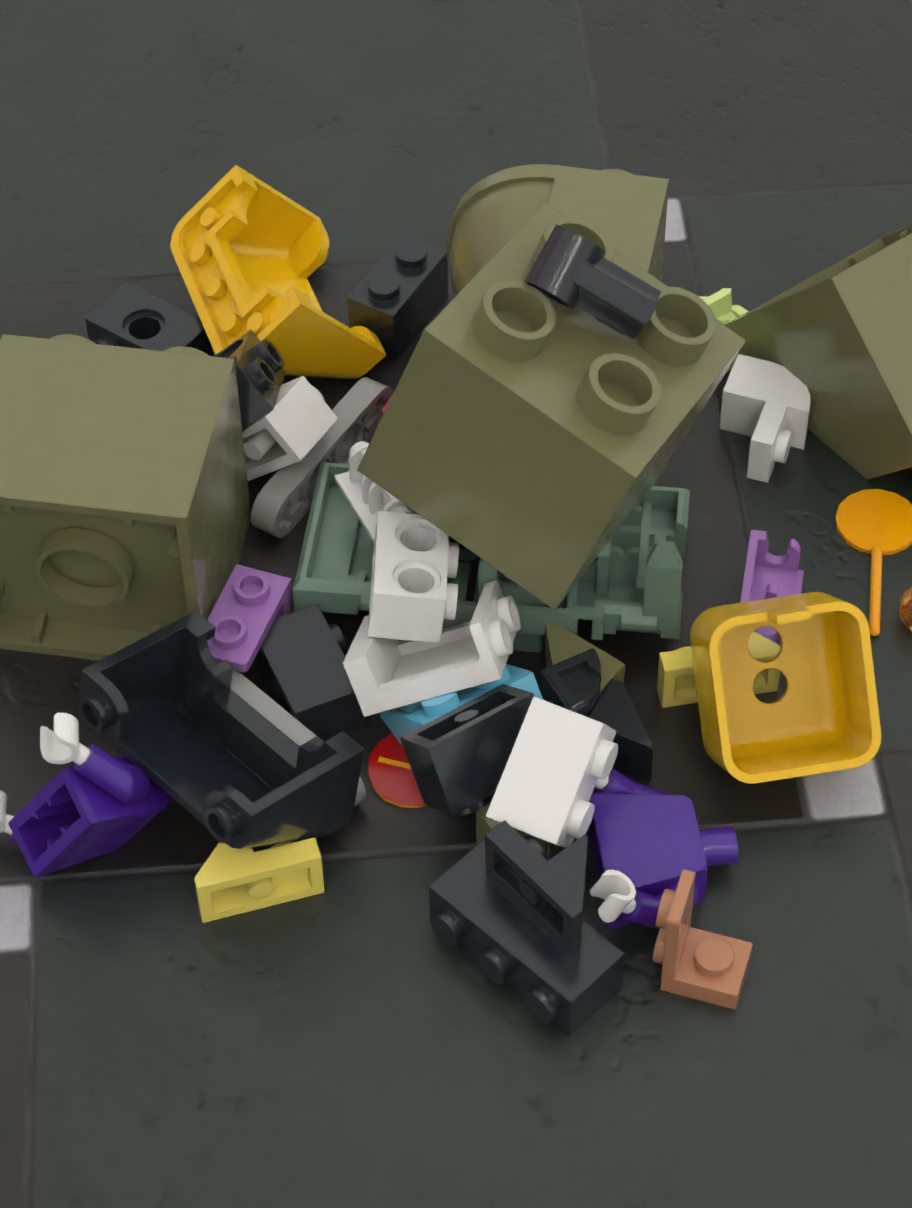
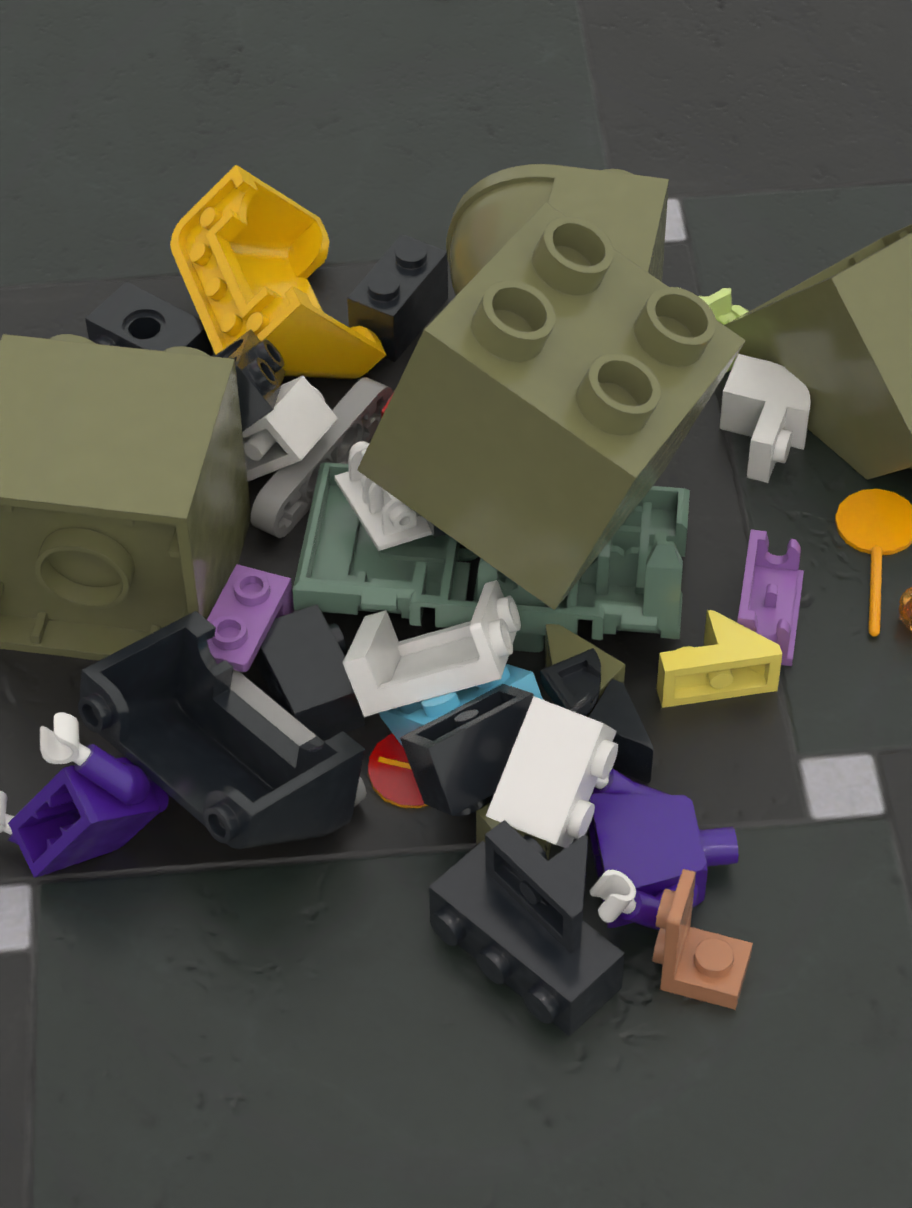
light yellow slope [194,837,325,923] -> none
white brick [368,511,459,643] -> none
black piece [524,225,661,339] -> none
yellow piece [690,592,881,784] -> none

